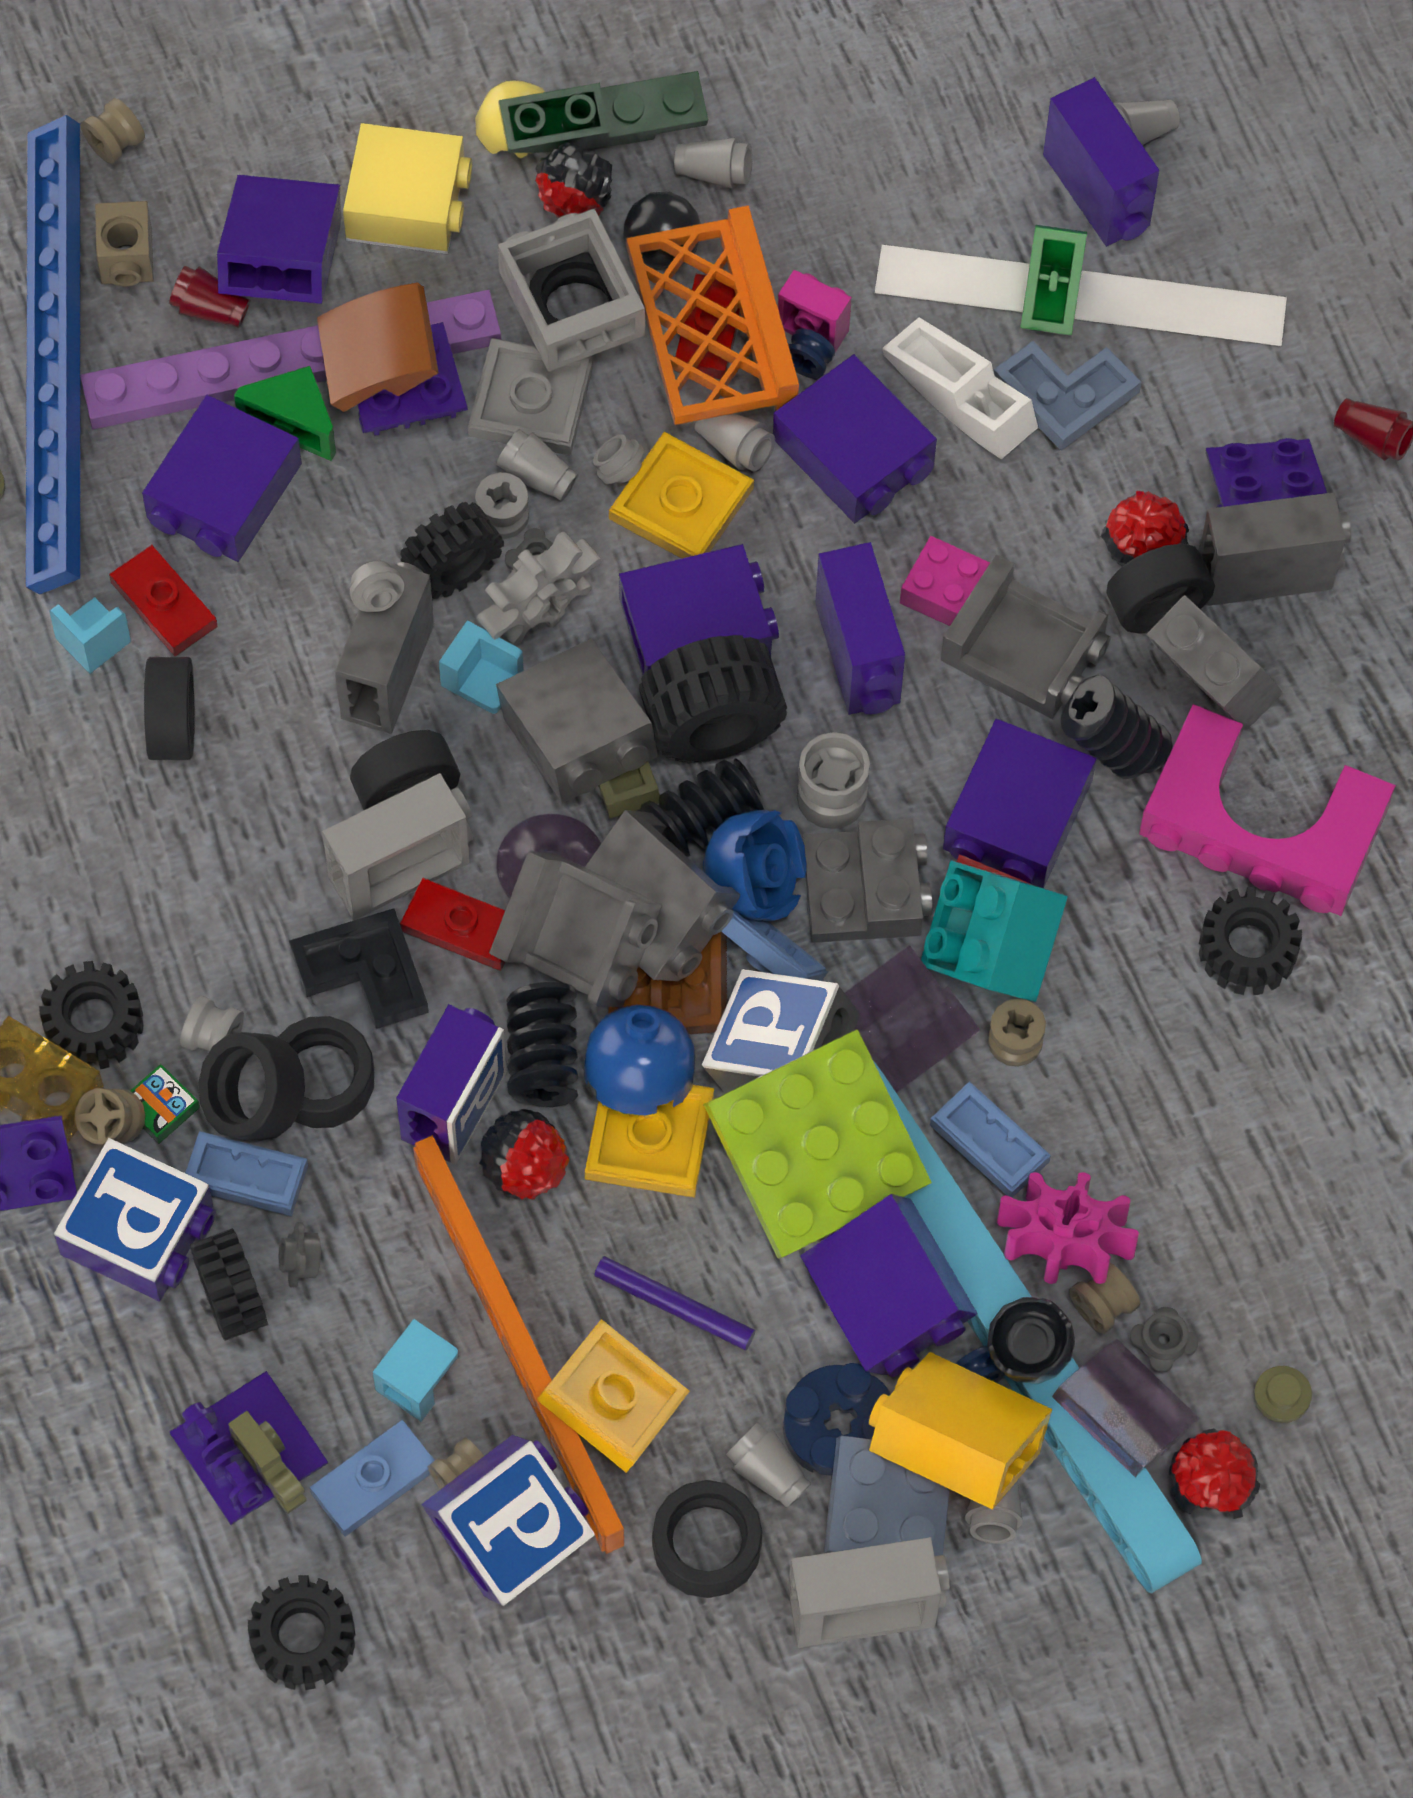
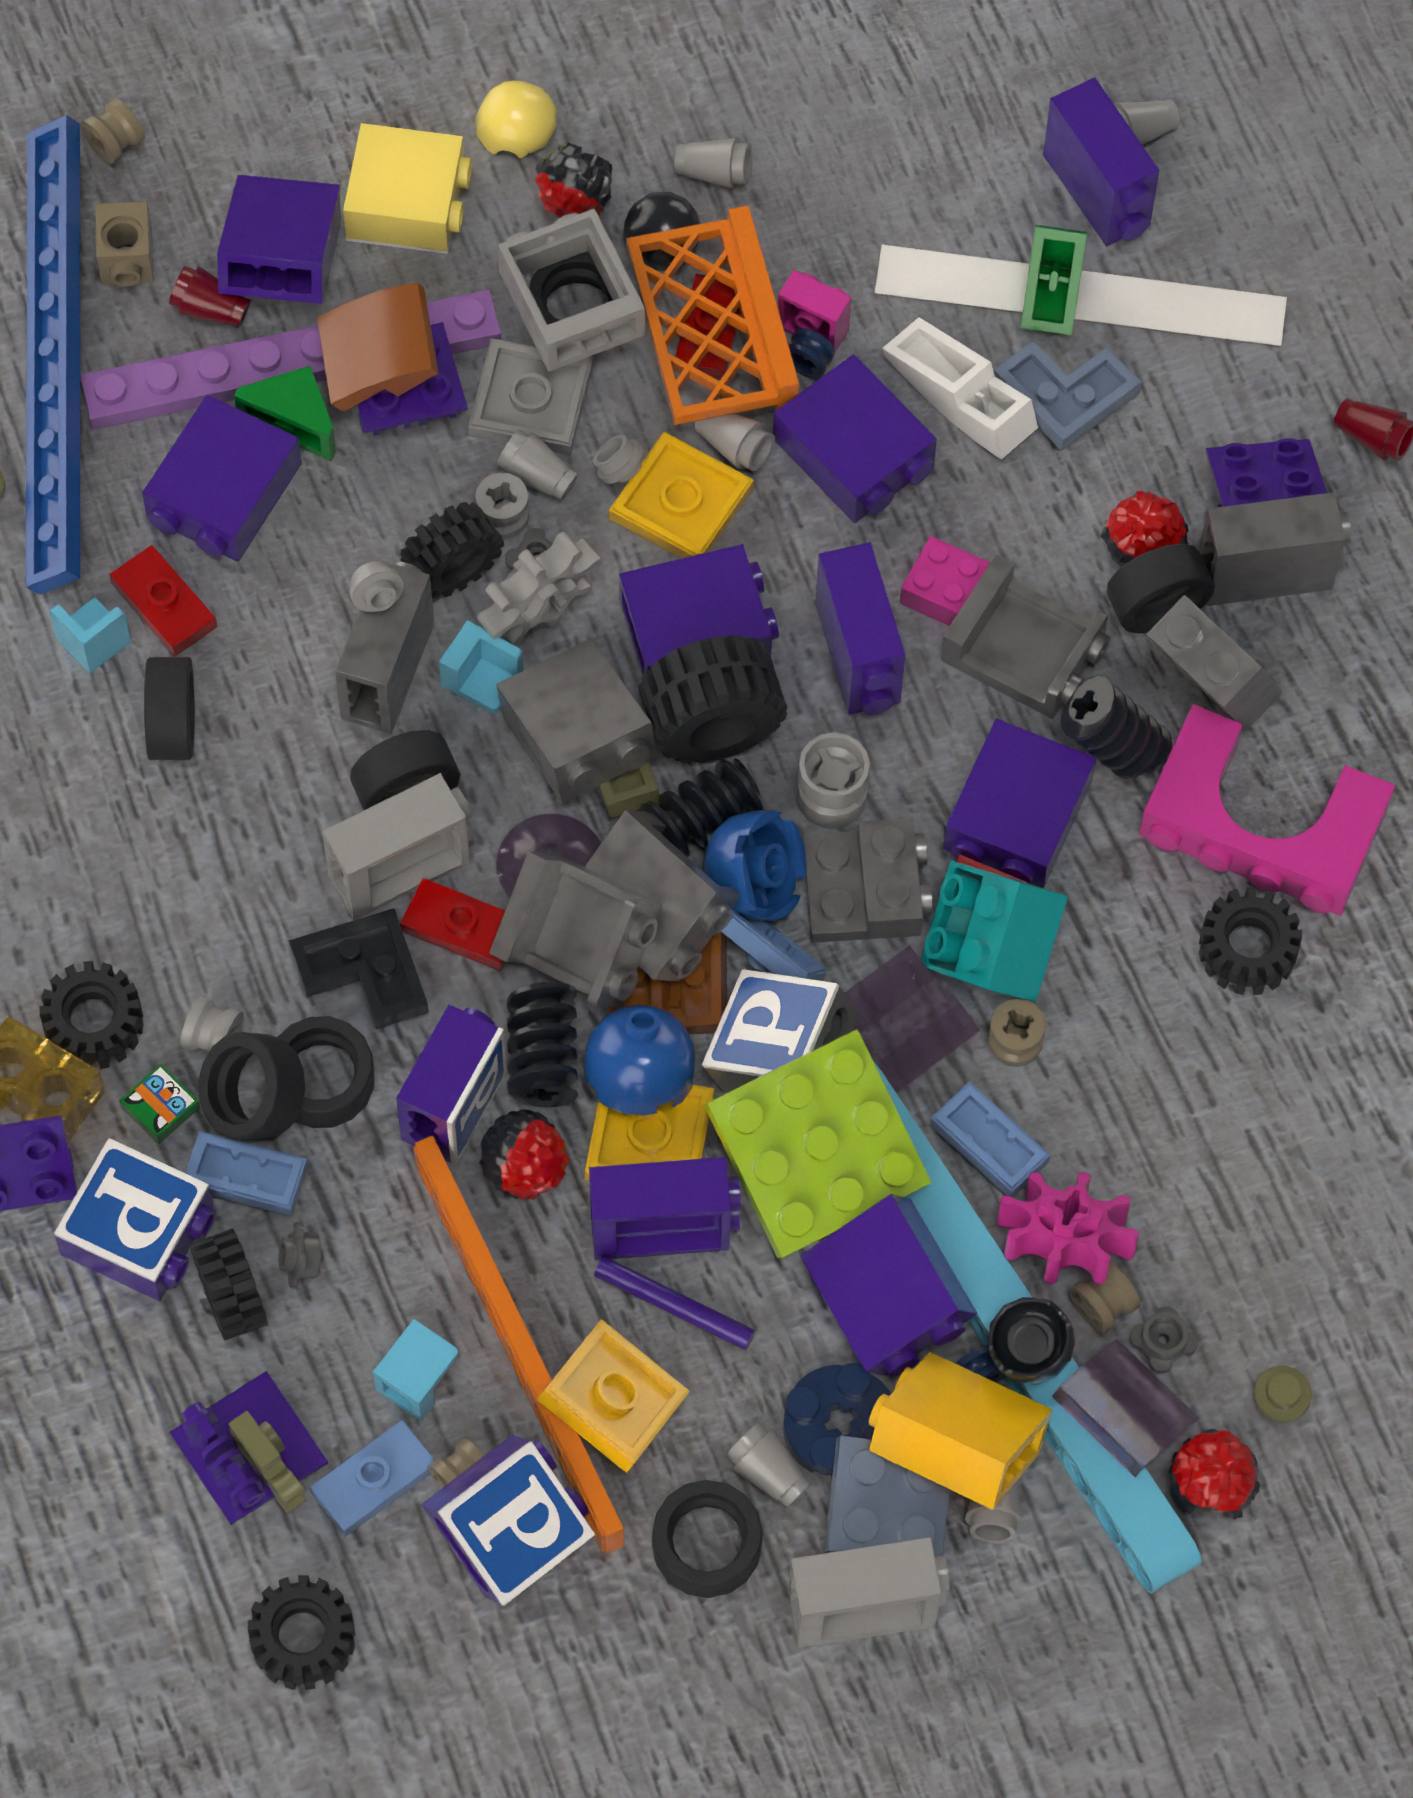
dark tan wheel [75,1088,145,1144] -> none
dark green slope [498,71,708,153] -> none
none -> dark purple window [589,1157,741,1261]

